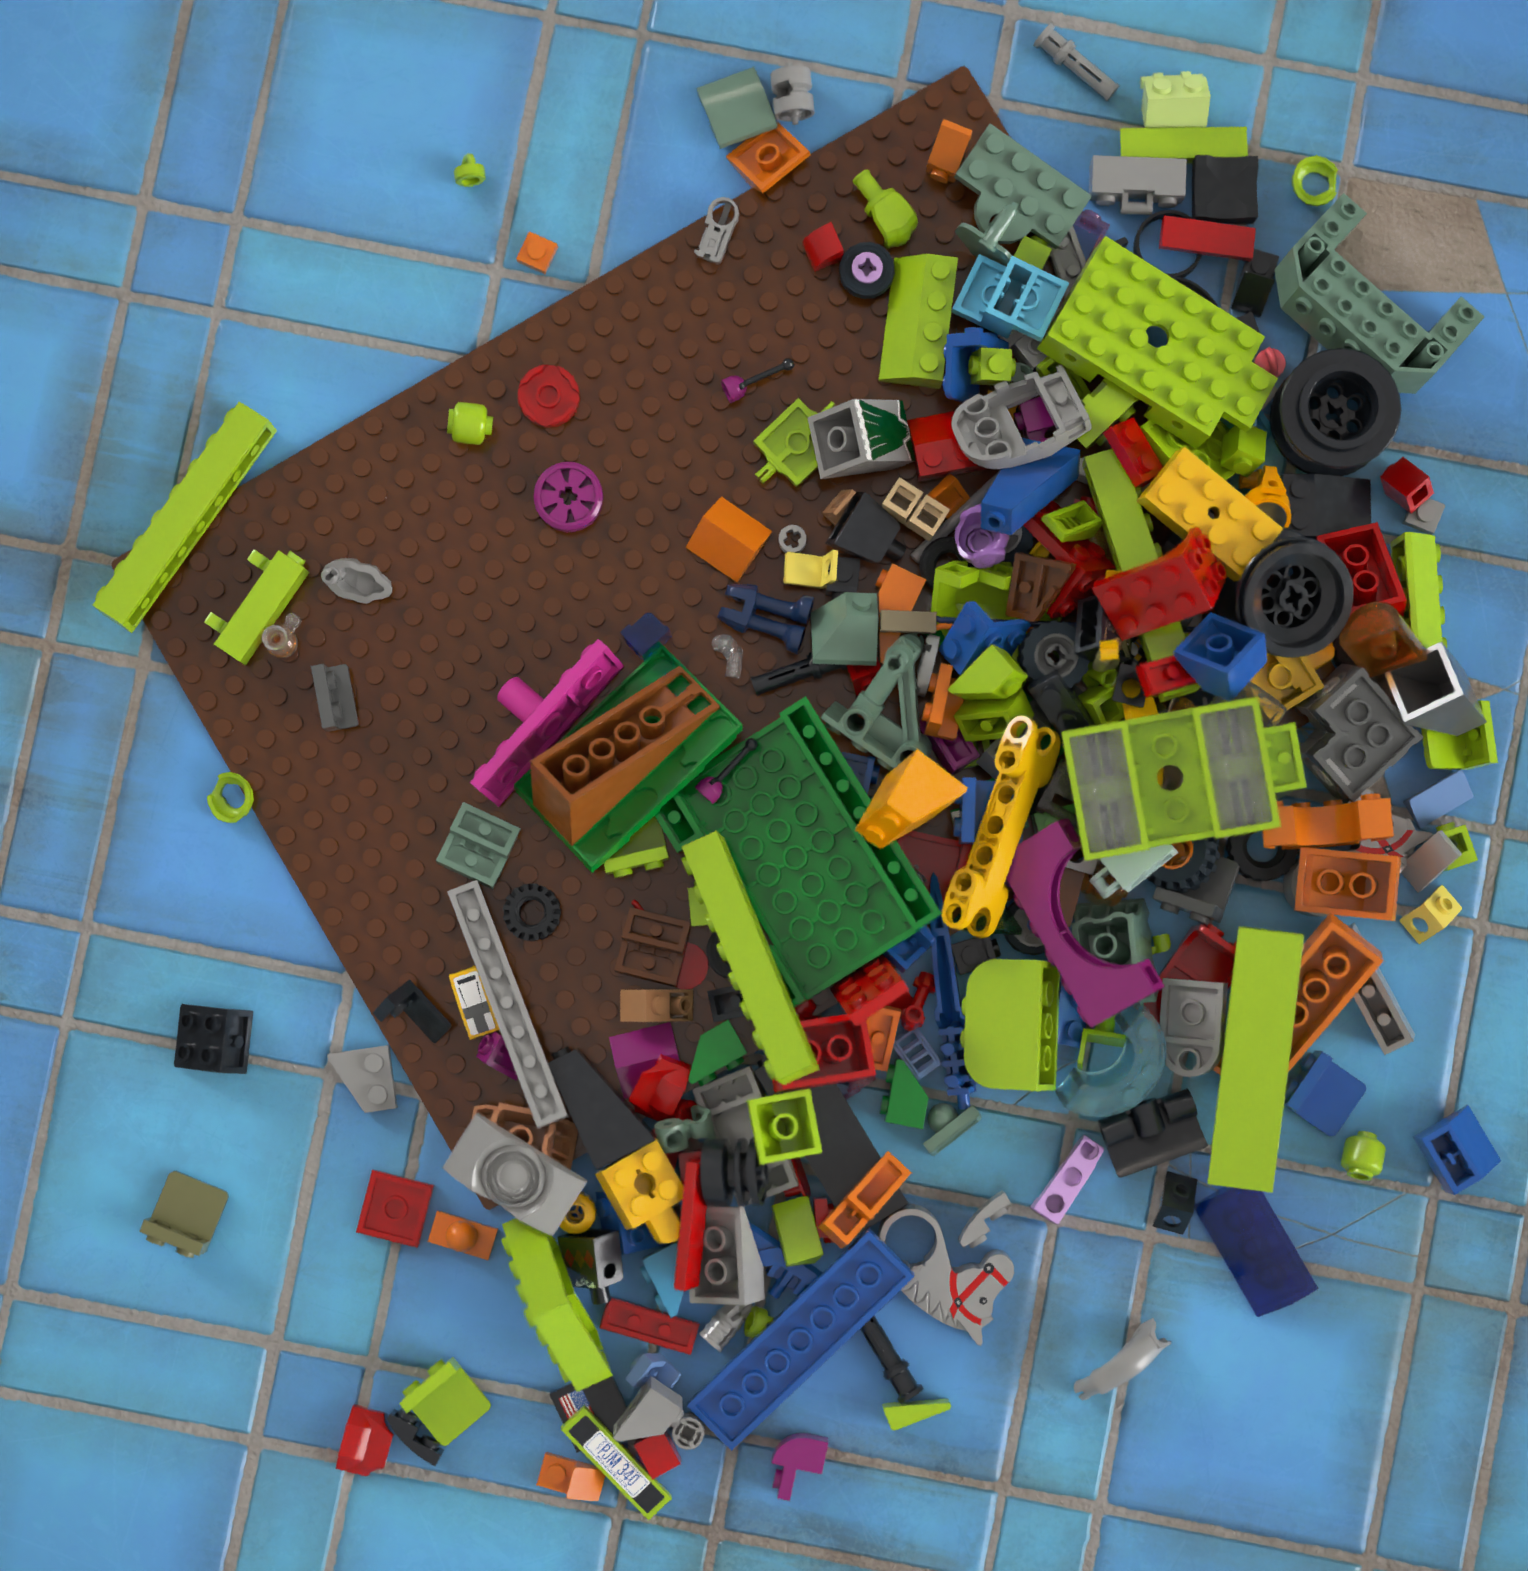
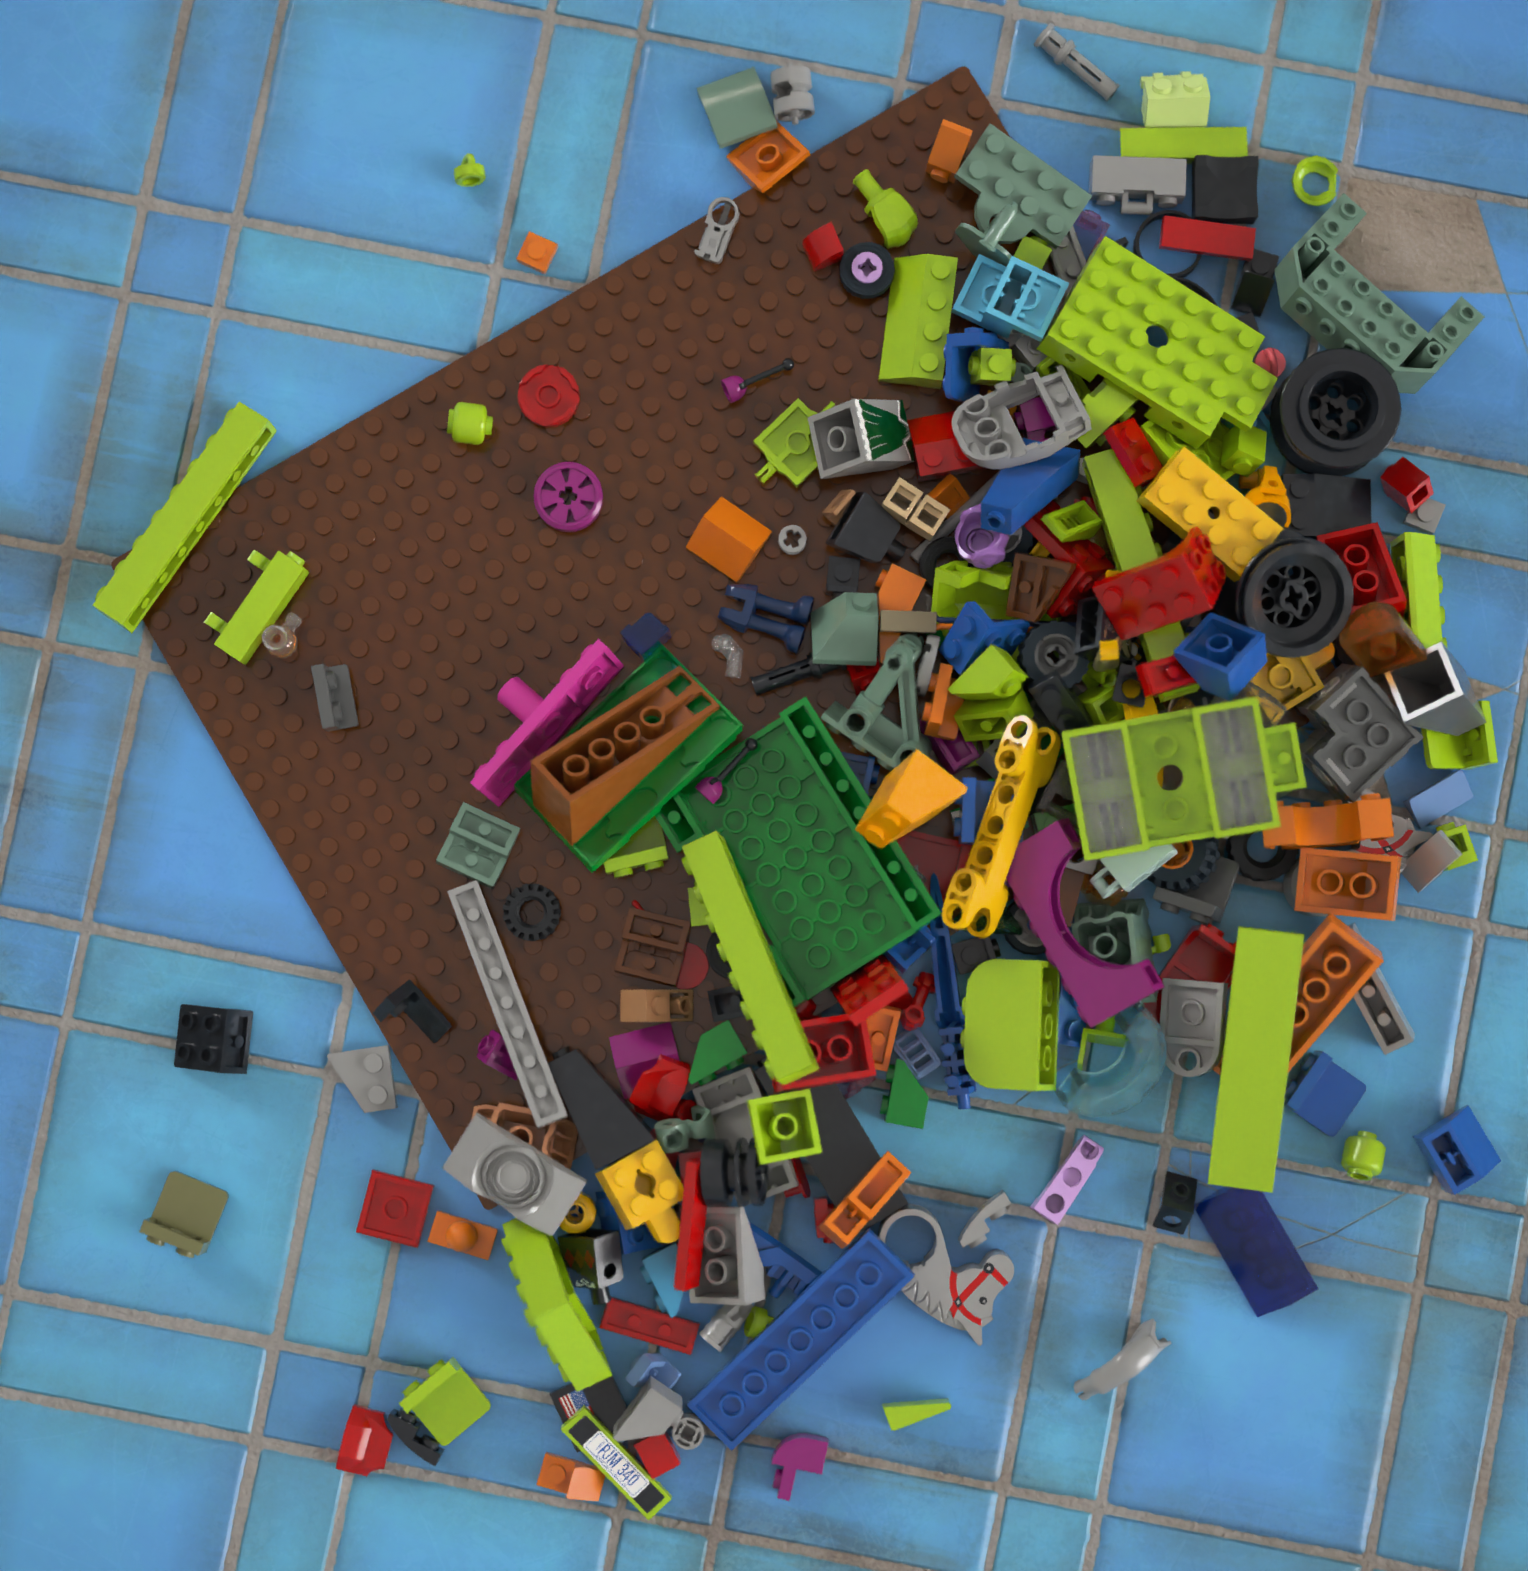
lime piece [207,772,254,823] -> none
light grey arm [321,558,392,604] -> none
slope [449,966,500,1040] -> none
lime slope [771,1196,823,1267] -> none
light yellow bracket [783,550,838,589] -> none
black pin [860,1315,924,1403] -> none
sand green tile [923,1103,982,1156] -> none
black panel [1098,1088,1208,1178] -> none
light yellow bracket [1399,885,1462,944] -> none

